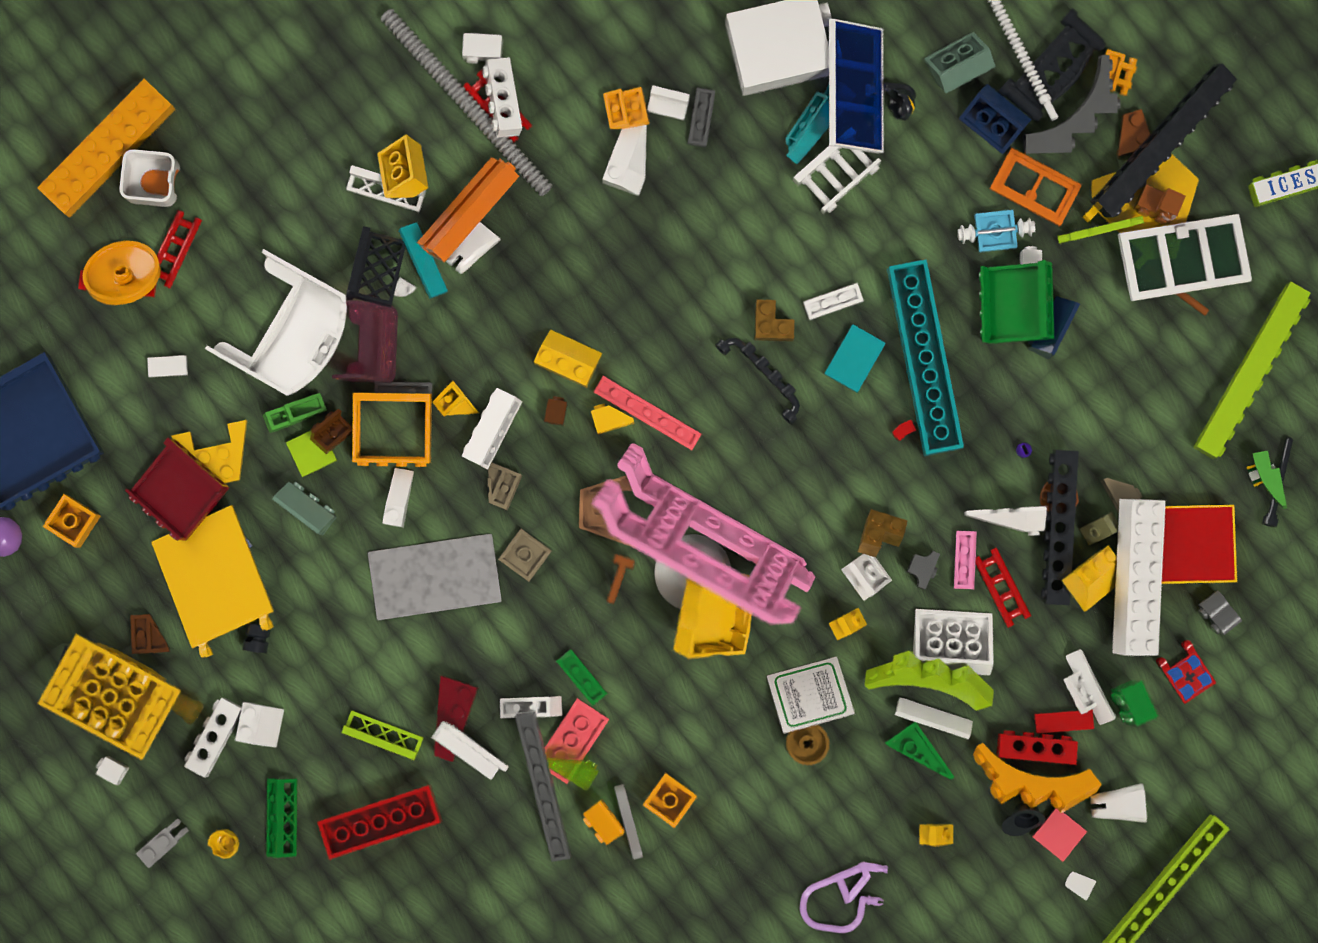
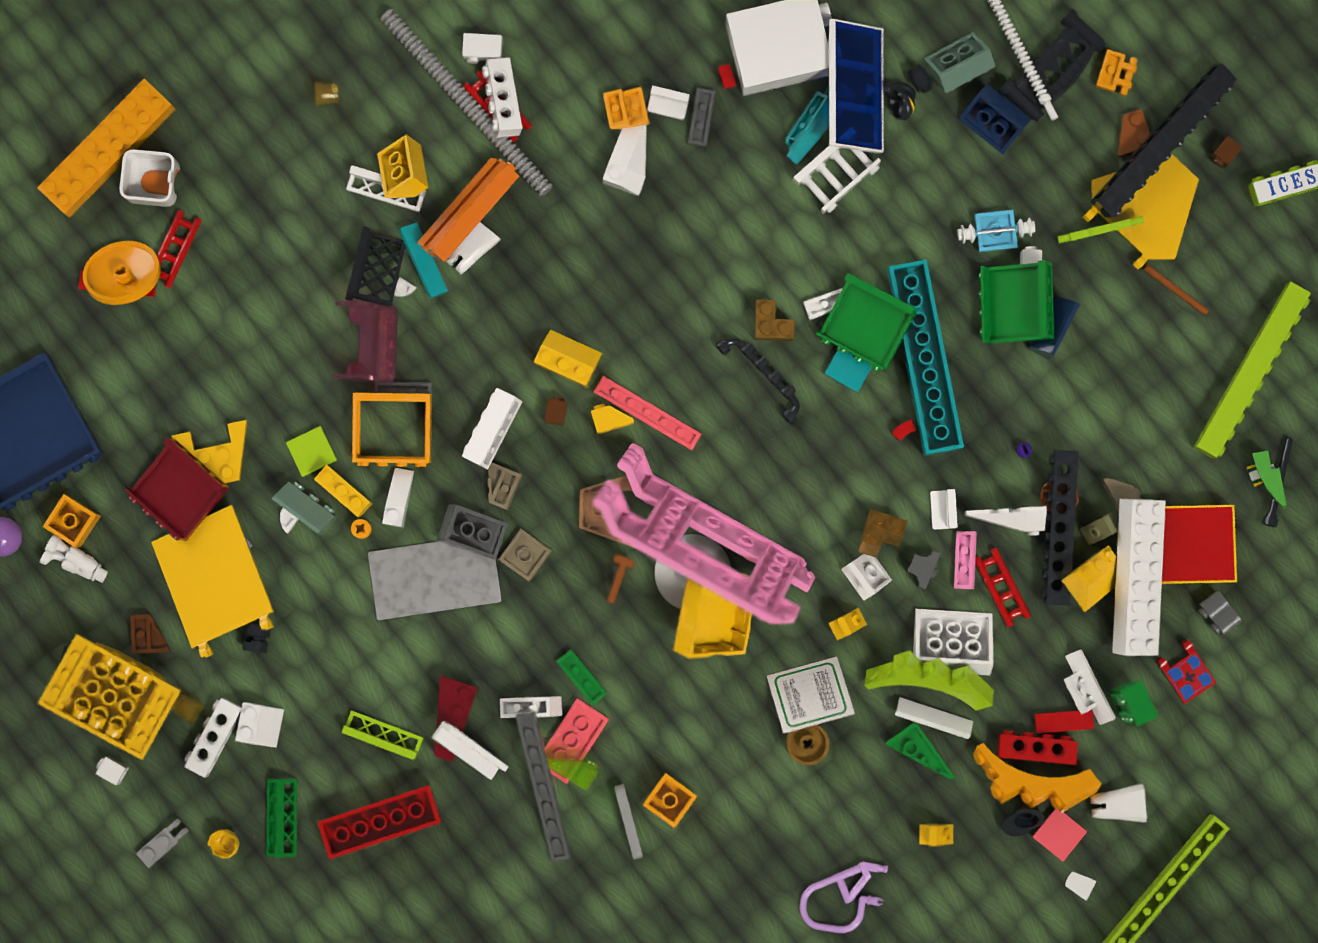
white tile [148,355,188,377] -> none
white windscreen [205,249,347,396] -> none
bright green slope [263,393,327,433] -> none
reddish brown bracket [310,409,353,455] -> none
yellow slope [433,381,479,417] -> none
light orange slope [583,799,625,845] -> none
orange door [990,148,1082,227] -> none
dark grey arch [1023,55,1120,154] -> none
door [1118,214,1252,301] -> none
dark orange brick [1133,184,1186,224] -> none
none -> white piece [40,534,108,583]
none -> white tile [280,508,299,533]
none -> yellow brick [314,465,373,518]
none -> clear yellow piece [315,81,339,107]
none -> light orange wheel [351,519,372,539]
none -> dark grey slope [437,504,508,560]
none -> red piece [718,64,736,90]
none -> green panel [816,273,918,372]
none -> black brick [907,64,934,94]
none -> white panel [930,489,957,529]
none -> reddish brown brick [1210,136,1243,169]

